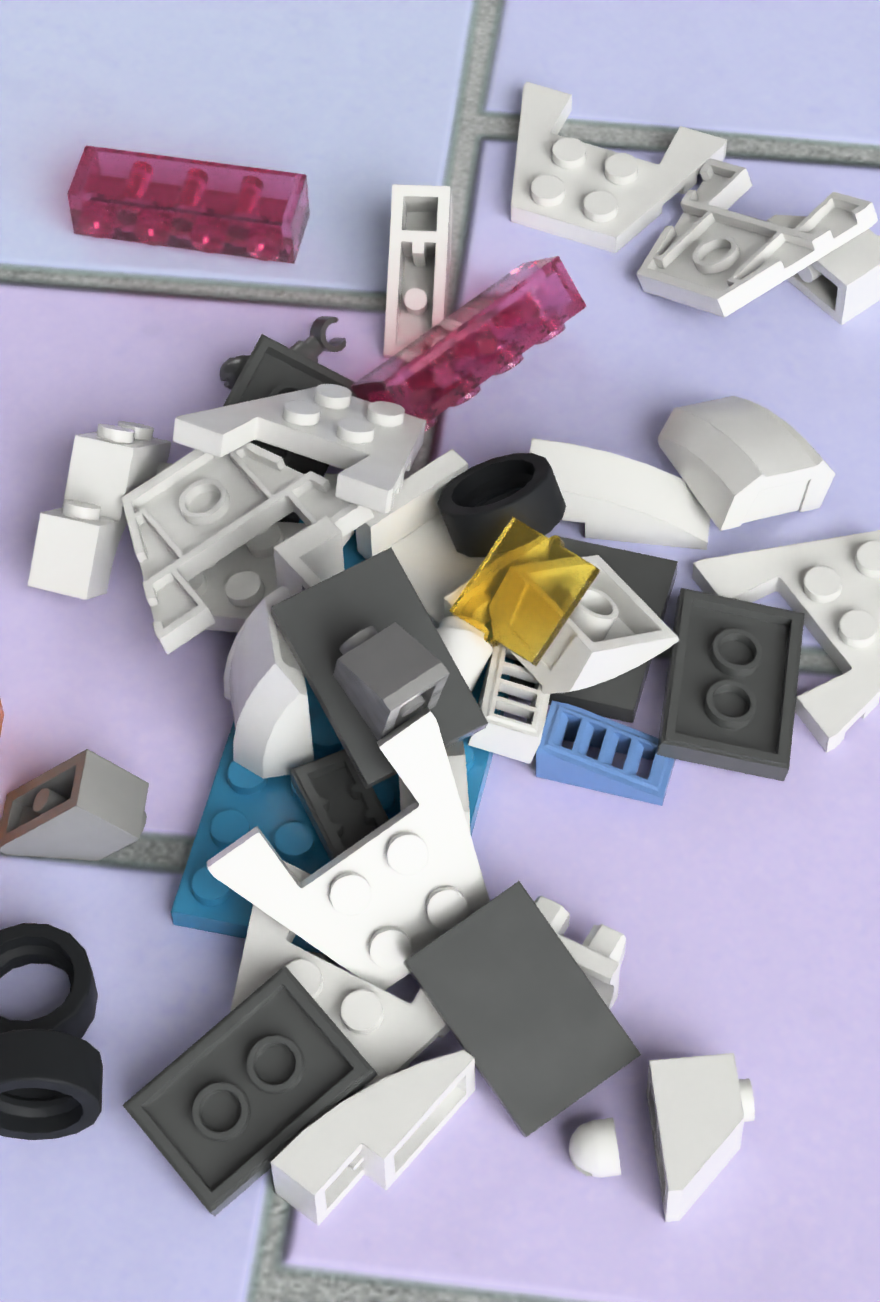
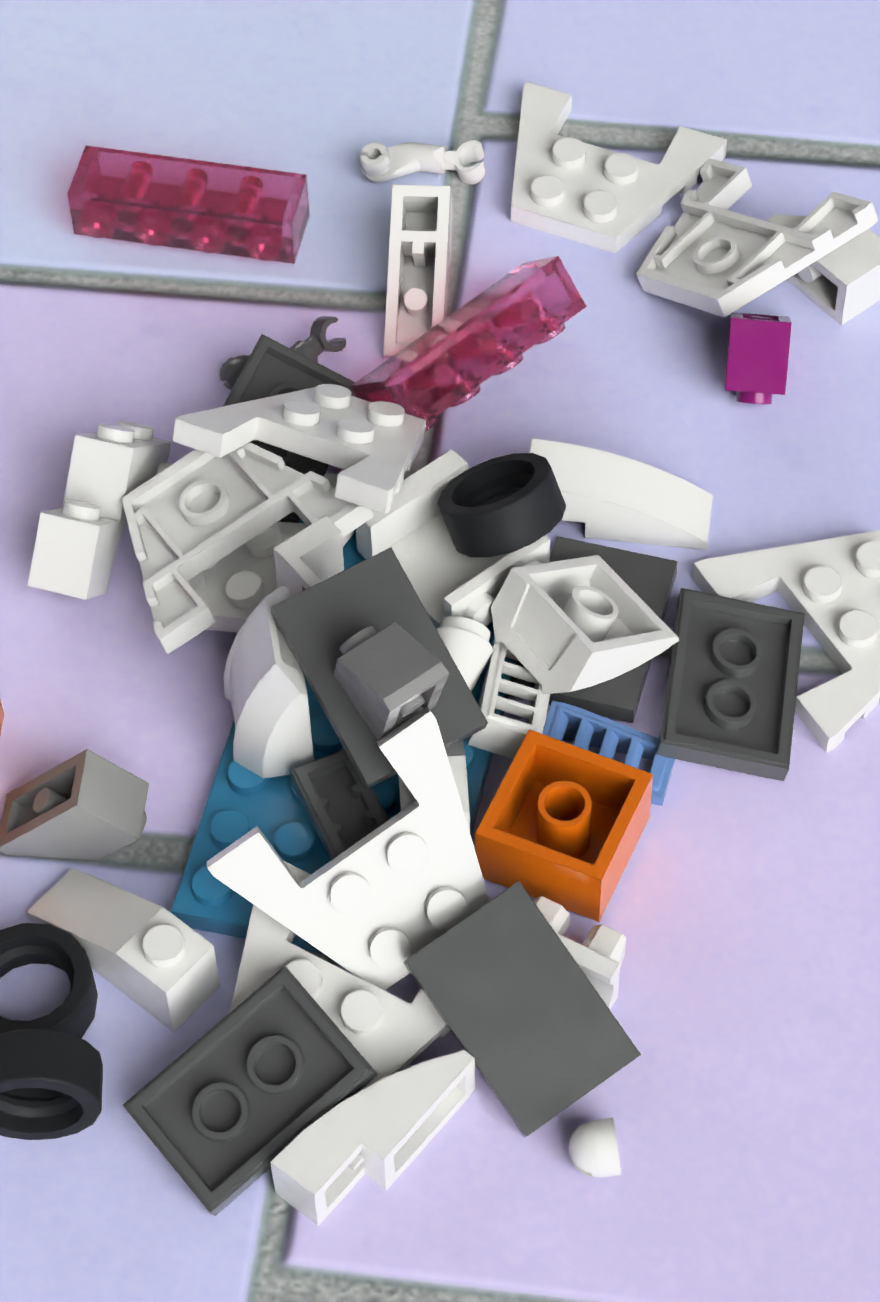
clear yellow piece [449,517,600,666] -> none
white slope [646,1053,755,1222] -> none
white slope [658,396,835,531] -> none
none -> white slope [26,868,220,1032]
none -> white arm [359,140,486,184]
none -> orange brick [475,729,653,922]
none -> magenta slope [725,312,792,404]

